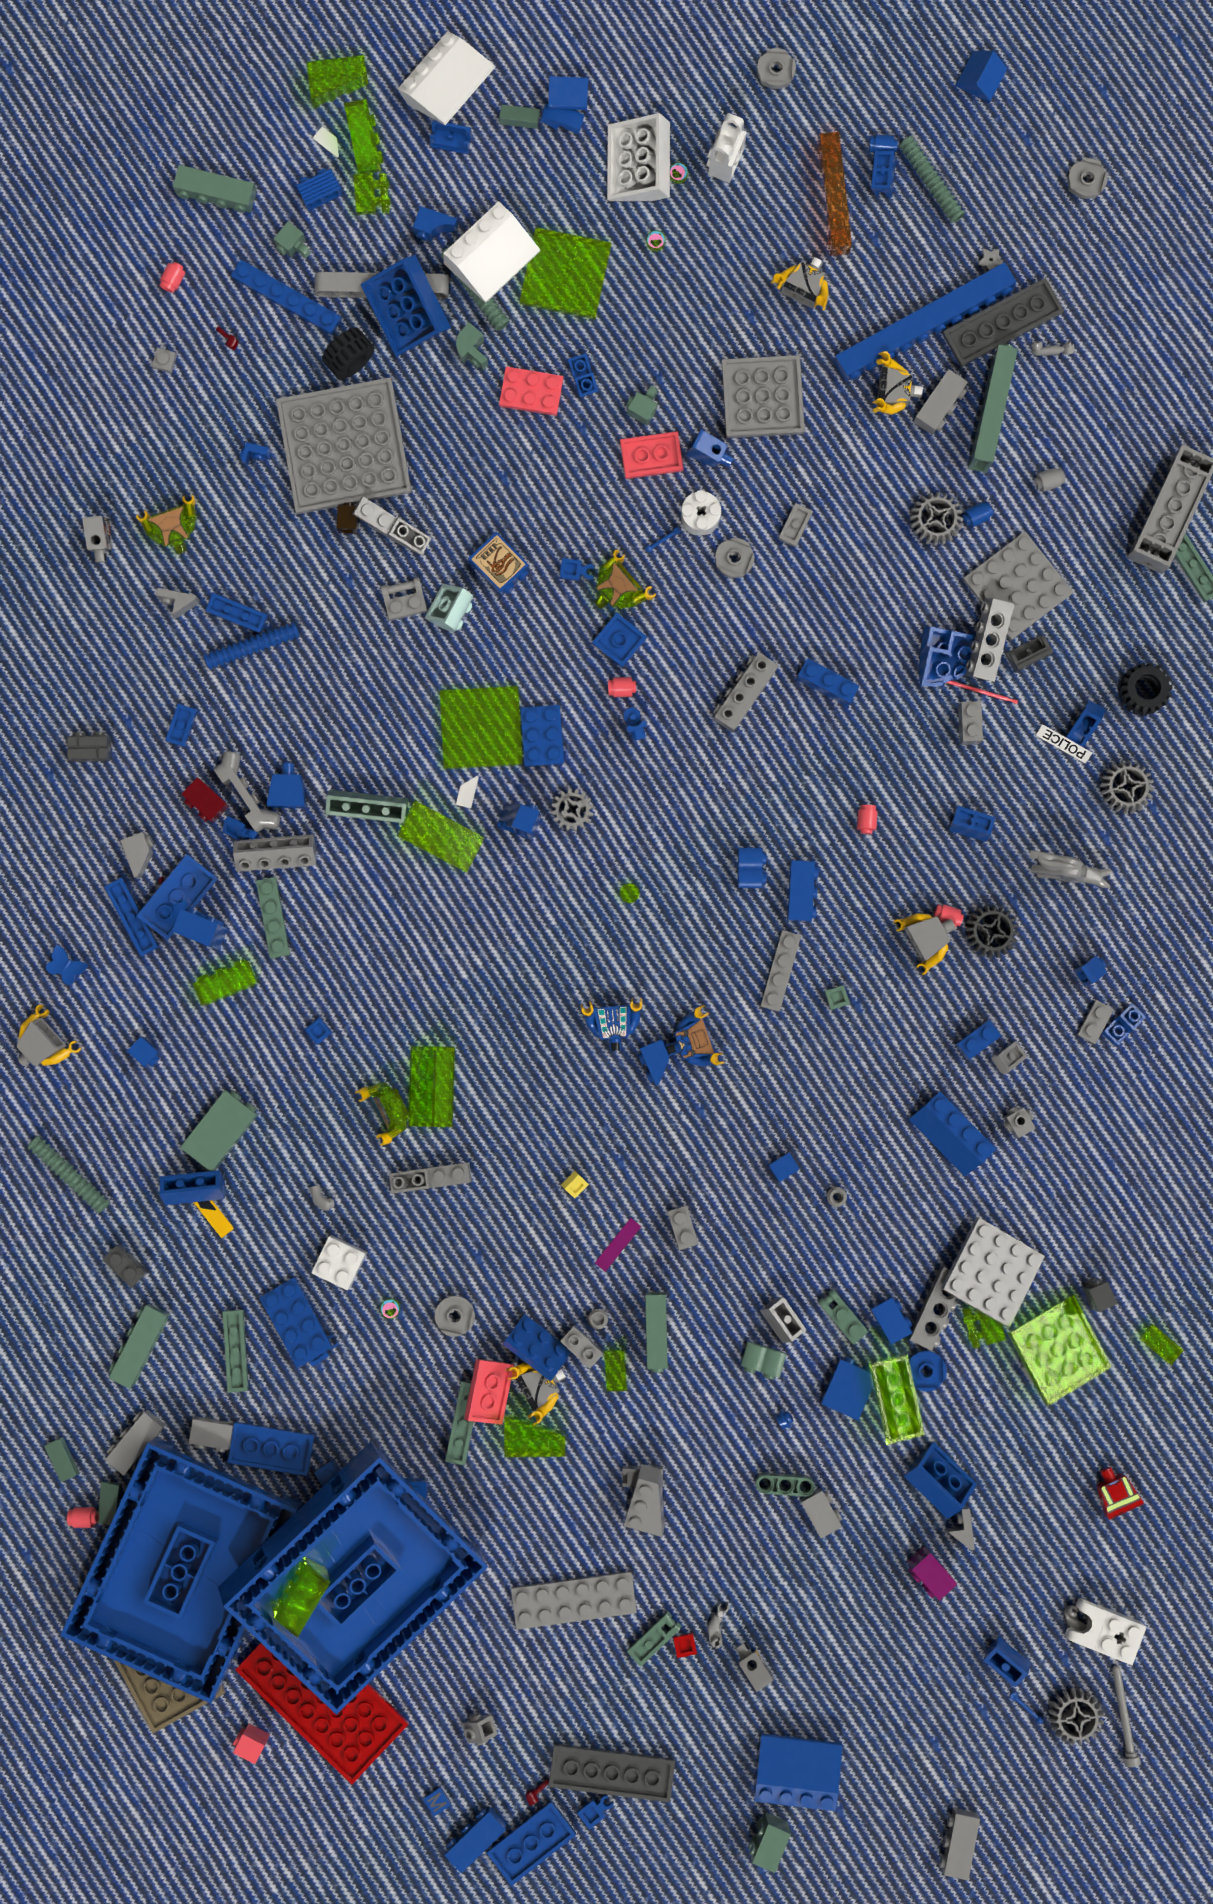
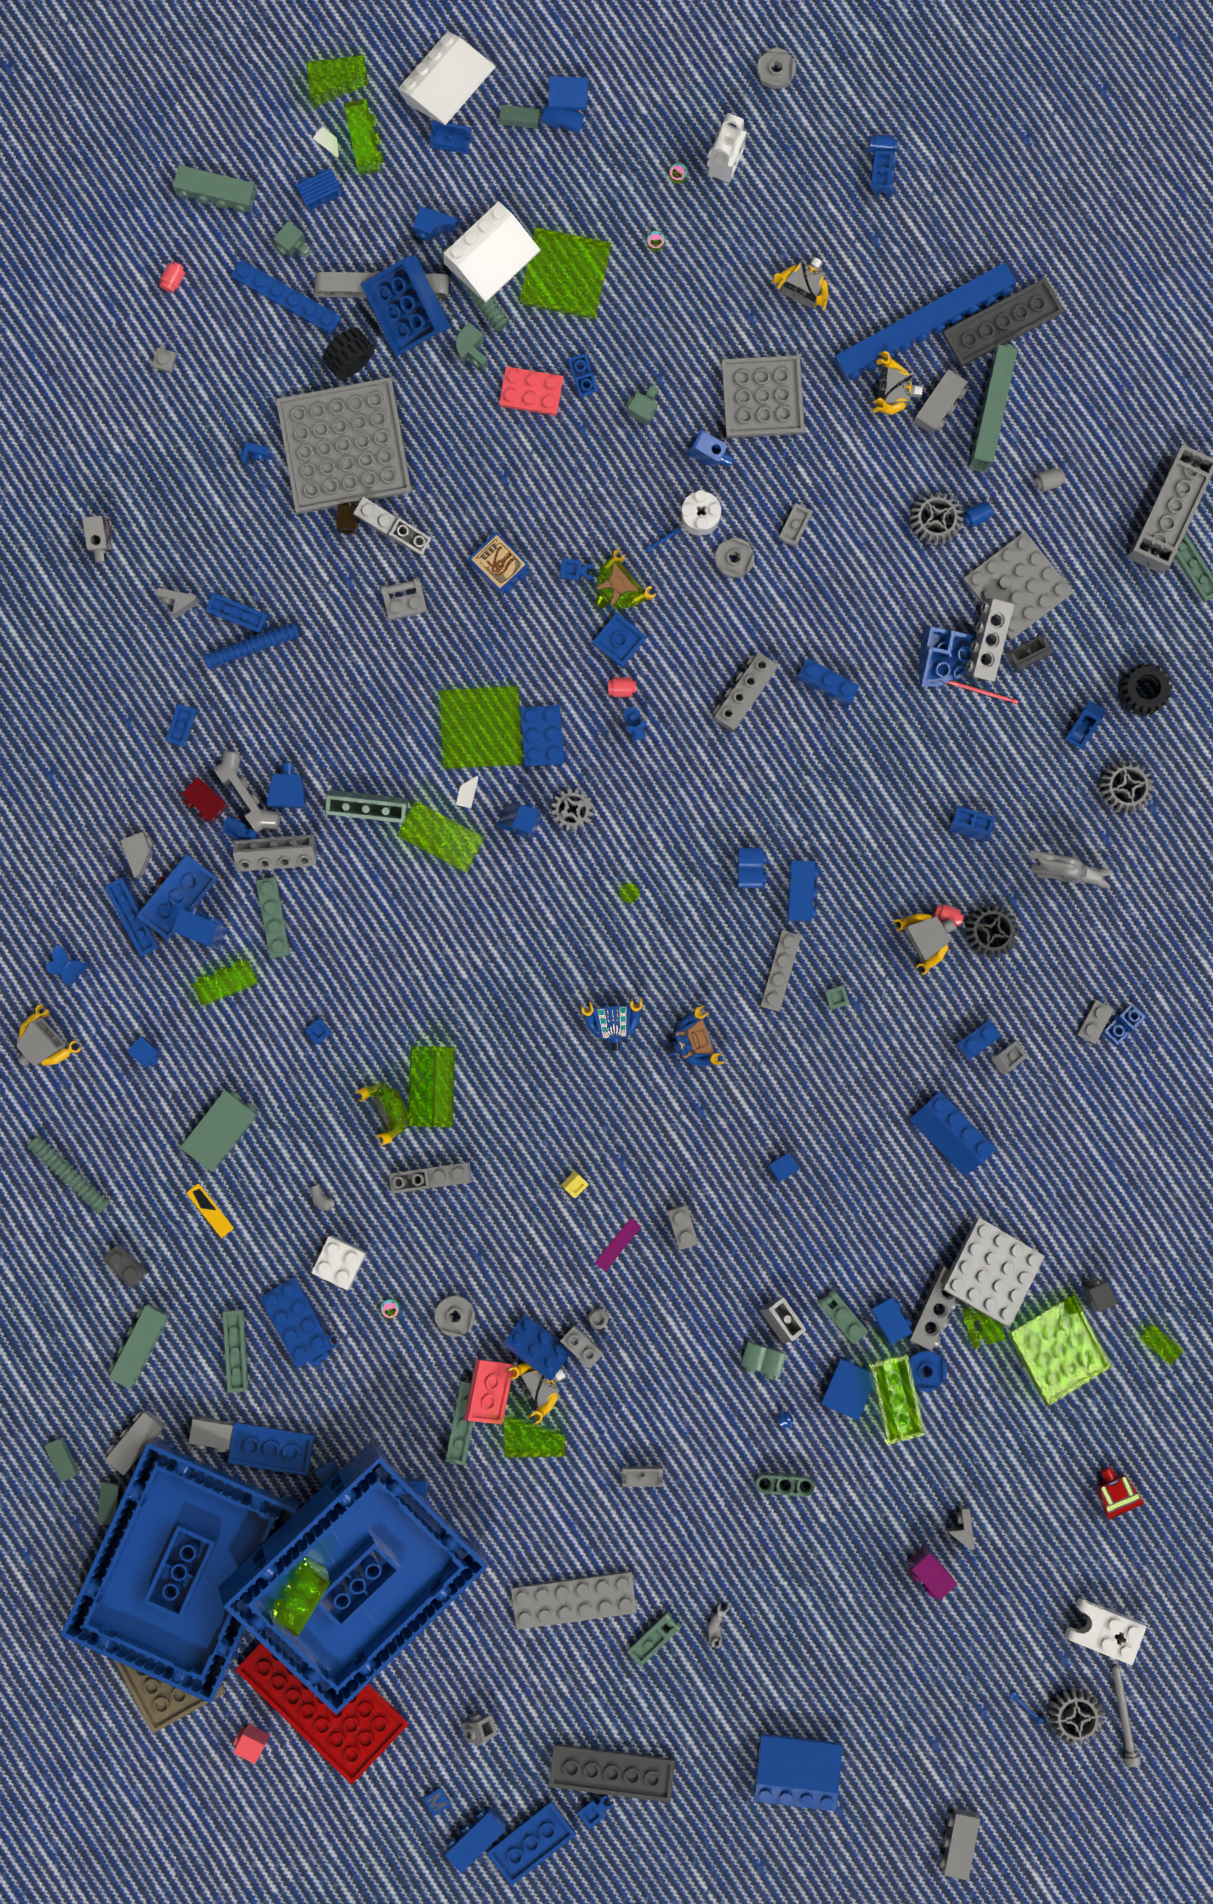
dark grey brick [67,732,111,762] -> none
coral brick [67,1507,99,1528] -> none
torso [136,495,197,555] -> none
blue brick [159,1170,225,1205] -> none
dark red hand [216,326,239,350] -> none
clear neon green plate [353,173,391,215] -> none
light aqua brick [425,584,473,632] -> none
dark red hand [526,1779,549,1806] -> none
clear neon green slope [604,1349,627,1391] -> none
white slope [607,113,670,201] -> none
coral tile [620,431,683,479] -> none
light grey wedge [624,1464,665,1537] -> none
blue slope [638,1039,670,1086] -> none
sand green brick [645,1292,668,1373] -> none
red tile [673,1632,697,1658] -> none
light grey torso [736,1642,774,1692] -> none
sand green brick [748,1812,791,1873] -> none
light grey brick [800,1488,843,1539] -> none
clear orange arch [818,132,852,256] -> none
light grey plate [827,1187,847,1207] -> none
coral brick [857,805,878,834] -> none
sand green piece [899,136,965,223] -> none
blue slope [904,1441,977,1519] -> none
blue slope [956,51,1007,103] -> none
light grey brick [958,701,983,745] -> none
light grey plate [978,249,1004,271] -> none
blue brick [983,1636,1031,1688] -> none
light grey brick [1003,1106,1036,1138] -> none
light grey arm [1031,341,1074,356] -> none
white sticker [1036,725,1092,763] -> none
light grey arm [1064,1605,1087,1631] -> none
light grey plate [1067,158,1108,199] -> none
blue slope [1073,955,1107,986] -> none

